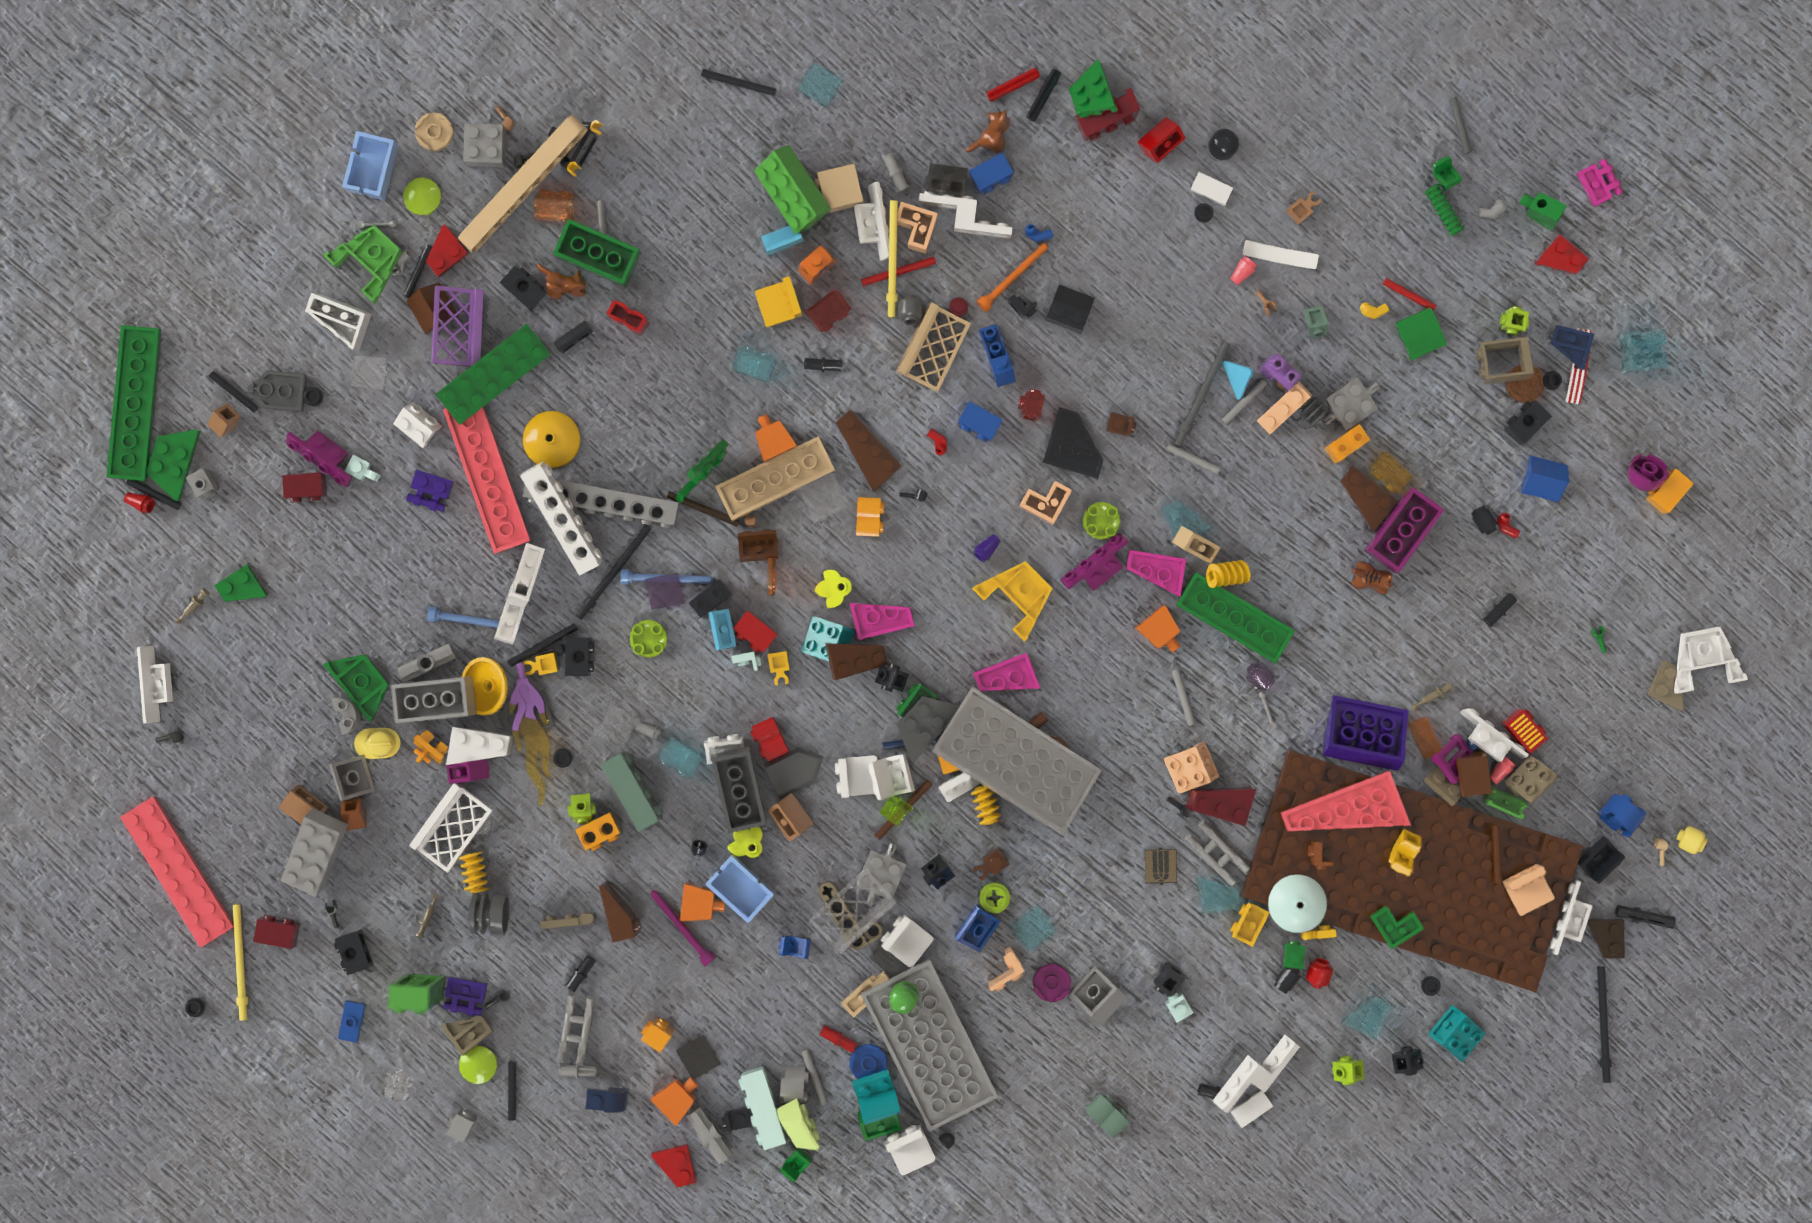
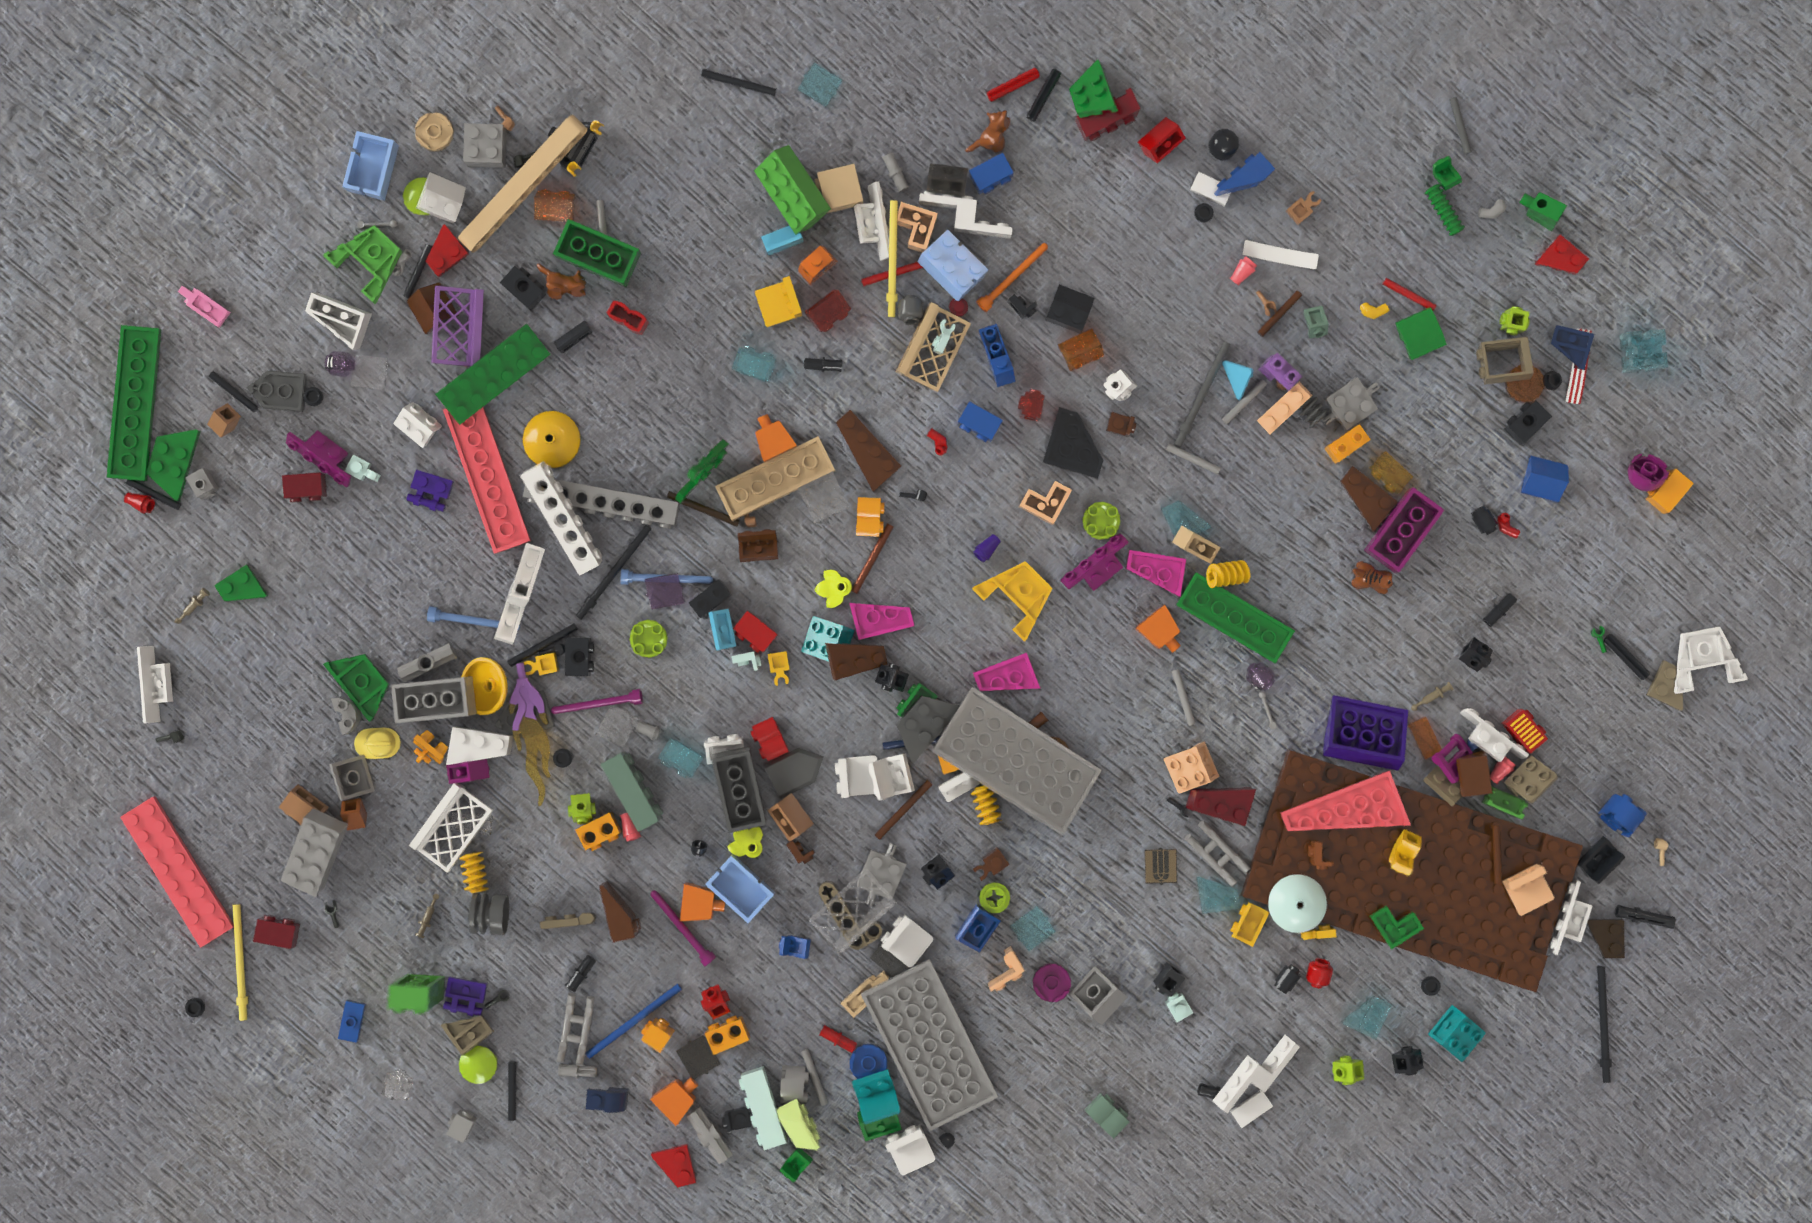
black brick [334,929,374,975] -> none
clear orange tile [766,558,776,596] -> none
clear neon green panel [879,795,913,826] -> none
bright green helmet [889,981,919,1014] -> none
blue arm [1025,224,1053,242] -> none
green bracket [1283,941,1305,970] -> none
dark pink plate [1576,158,1623,207] -> none
light yellow head [1676,826,1708,854] -> none
none -> bright pink hinge [178,286,231,328]
none -> clear purple head [325,351,355,377]
none -> white slope [416,172,466,223]
none -> magenta piece [551,689,643,714]
none -> blue piece [586,984,682,1059]
none -> coral cone [620,813,642,842]
none -> red brick [701,984,731,1020]
none -> light orange brick [705,1015,750,1055]
none -> reddish brown bracket [786,840,815,864]
none -> copper bar [851,523,894,594]
none -> light blue piece [917,229,988,301]
none -> light aqua plate [932,319,955,355]
none -> clear orange bracket [1058,329,1104,371]
none -> white brick [1103,369,1137,401]
none -> blue slope [1214,152,1275,196]
none -> reddish brown bar [1257,291,1302,337]
none -> black brick [1459,637,1493,672]
none -> black axle [1604,634,1650,680]

